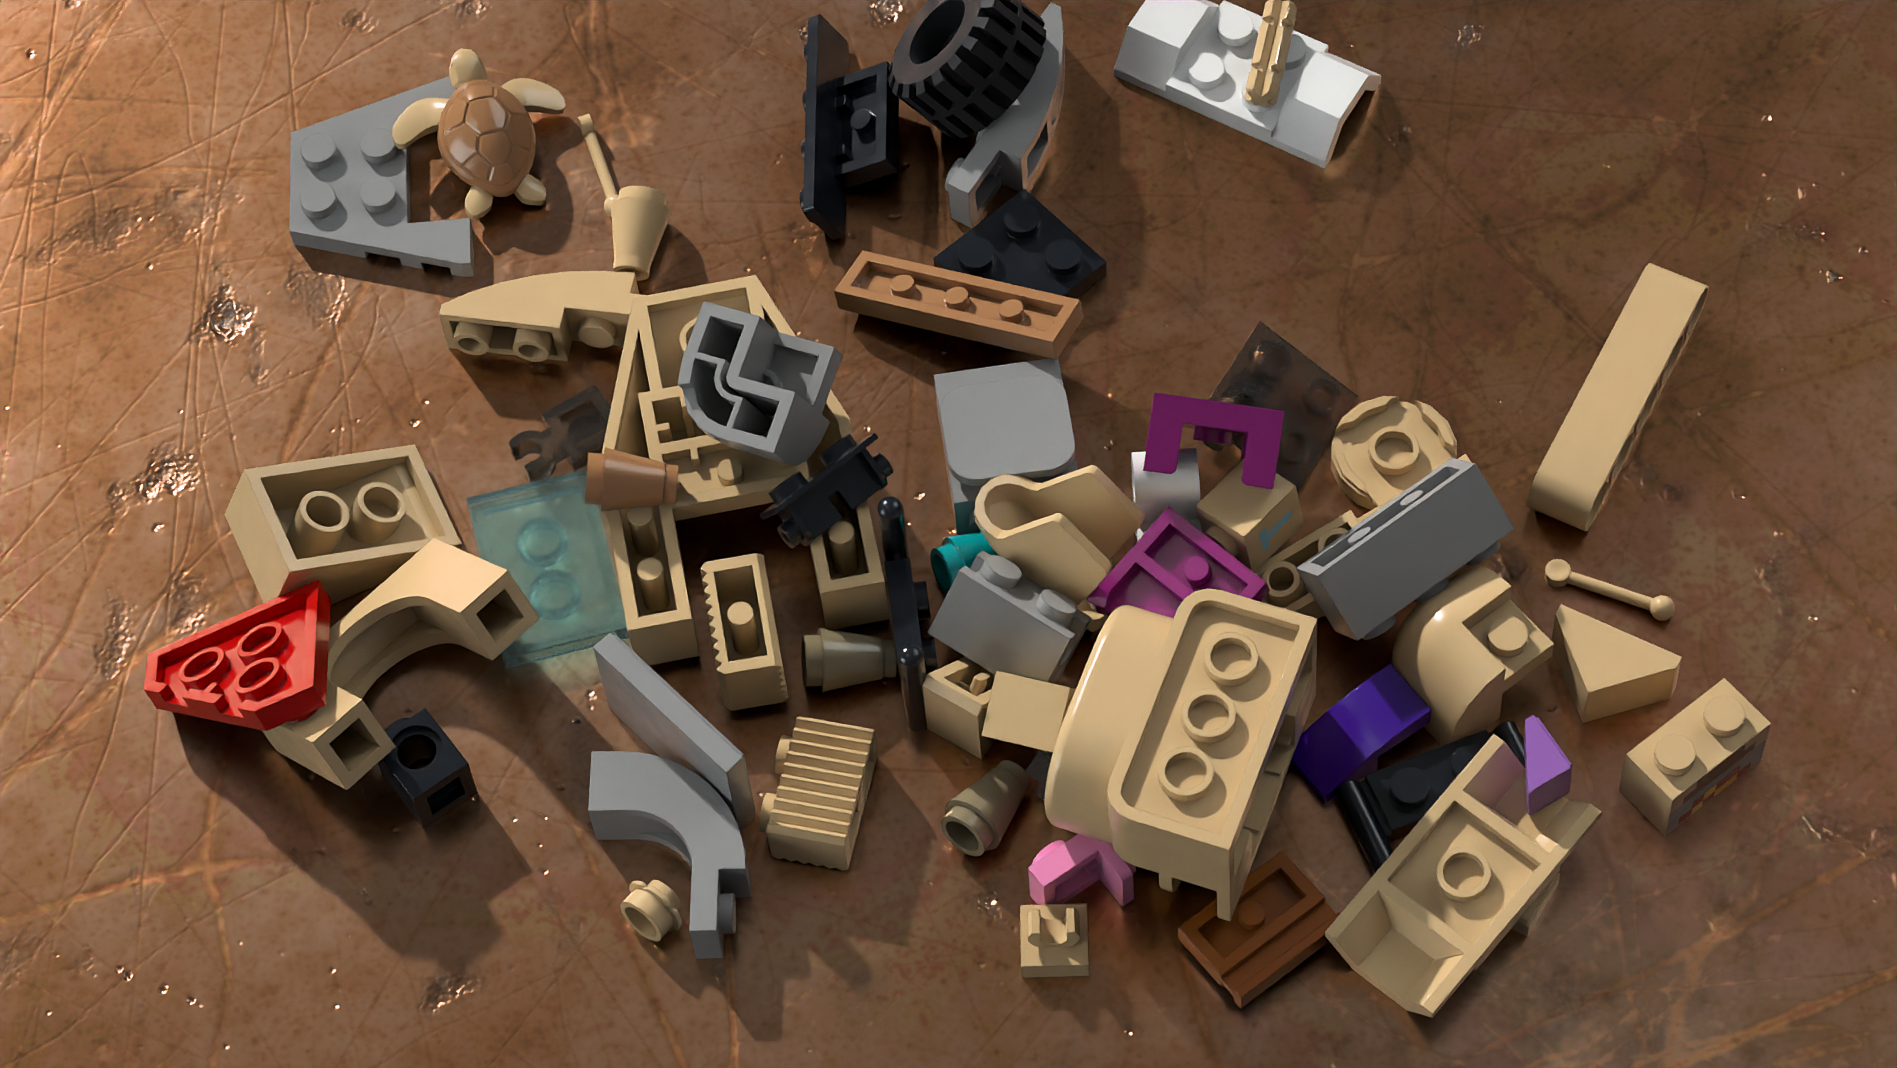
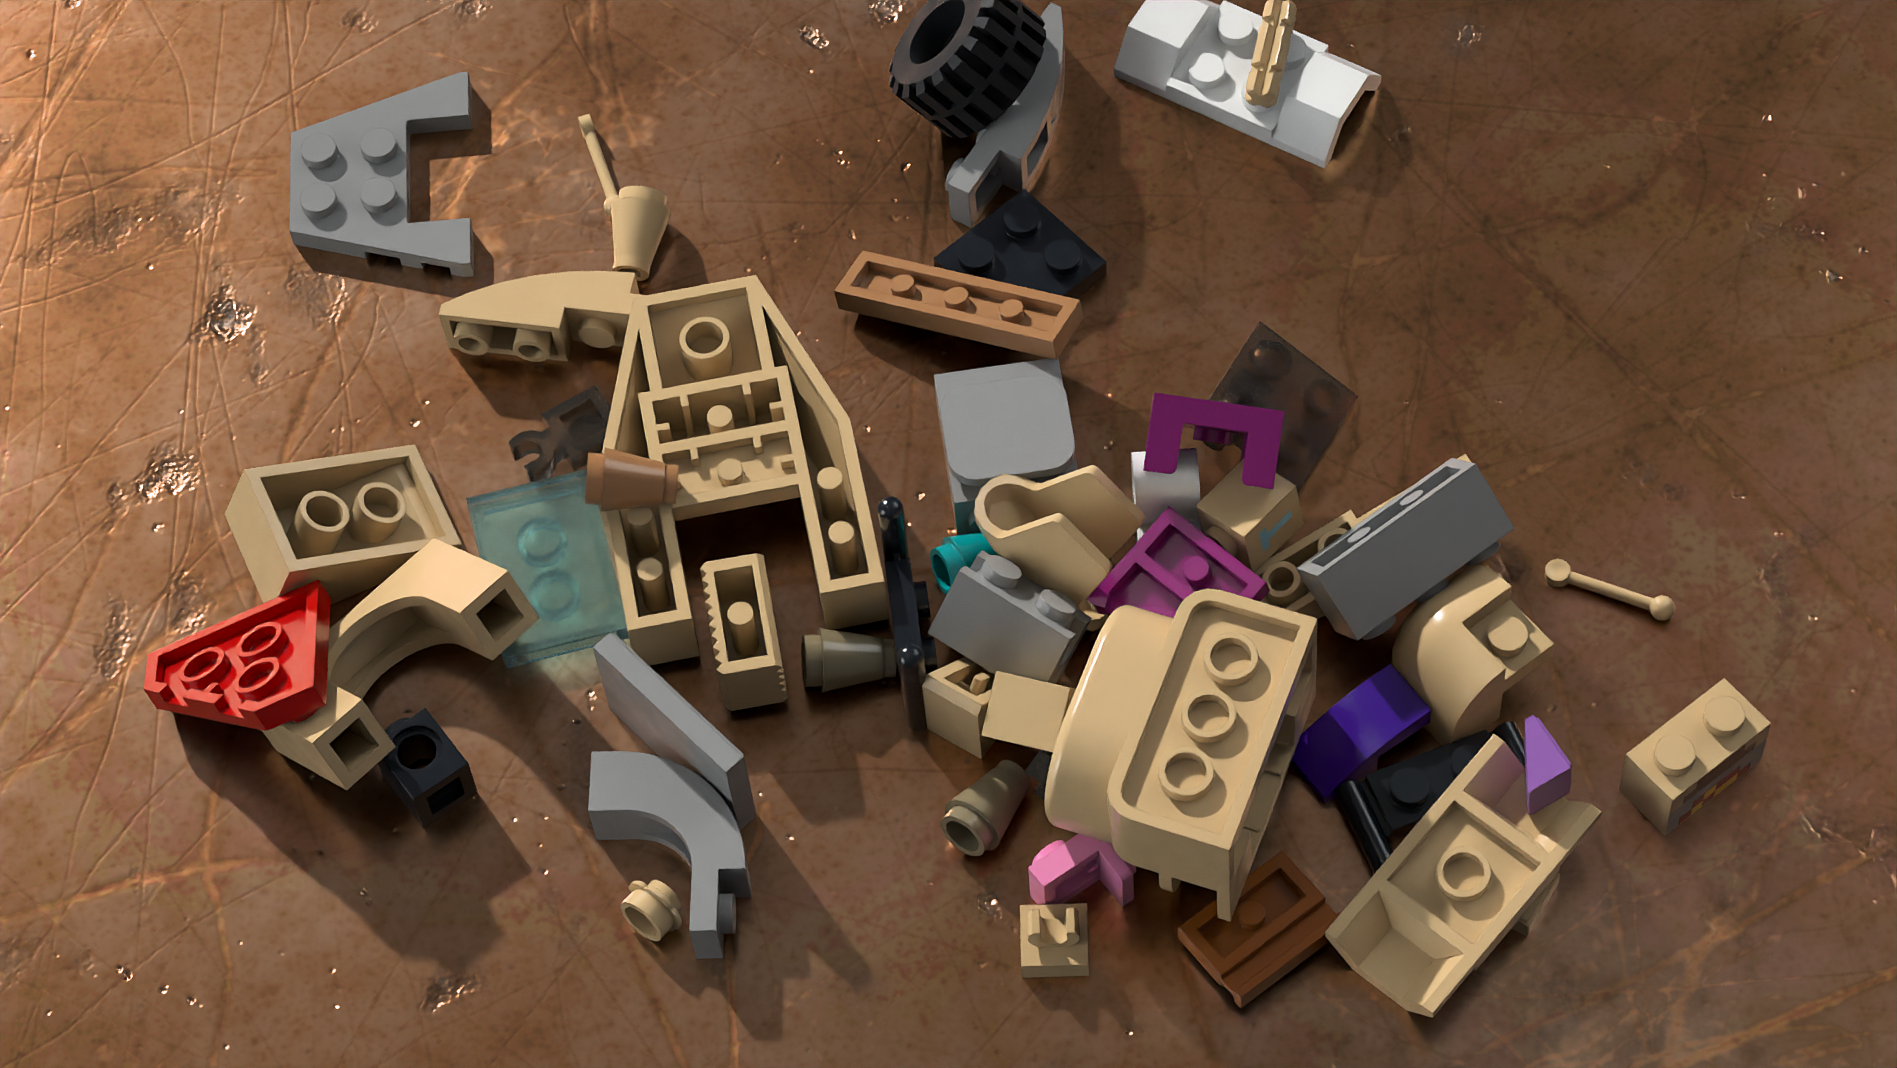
medium nougat animal [392,48,566,220] -> none
light grey brick [678,301,843,466] -> none
black hinge [759,433,894,548] -> none
tan brick [759,716,878,871] -> none
black bracket [800,14,899,240] -> none
tan tile [1331,396,1457,510] -> none
tan beam [1526,263,1709,531] -> none
tan slope [1551,604,1682,723] -> none

